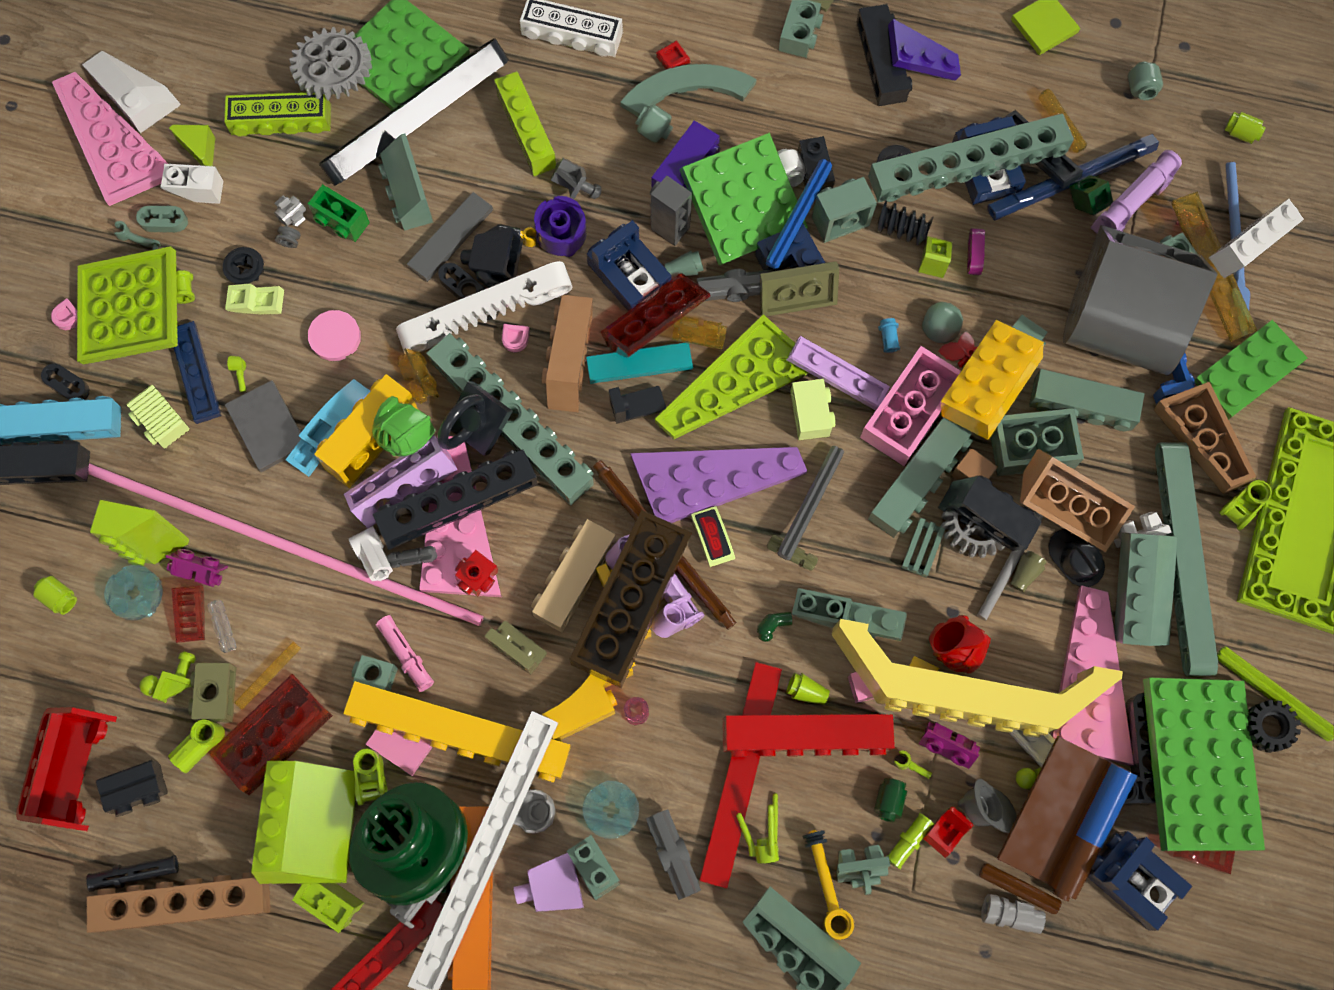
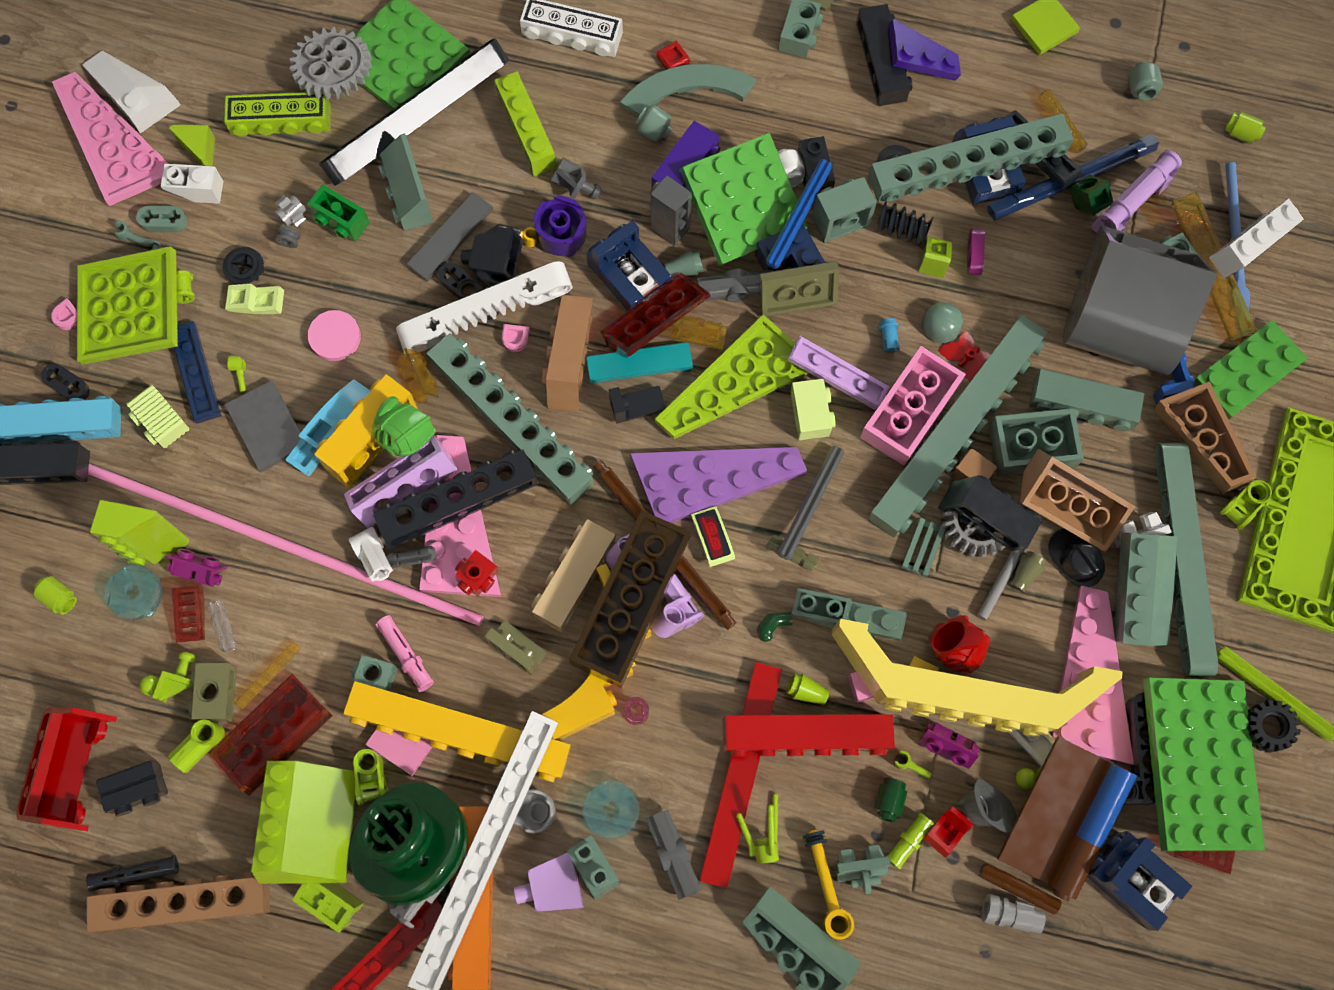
black tile [437,381,513,456] -> none
yellow brick [941,320,1044,440] -> none

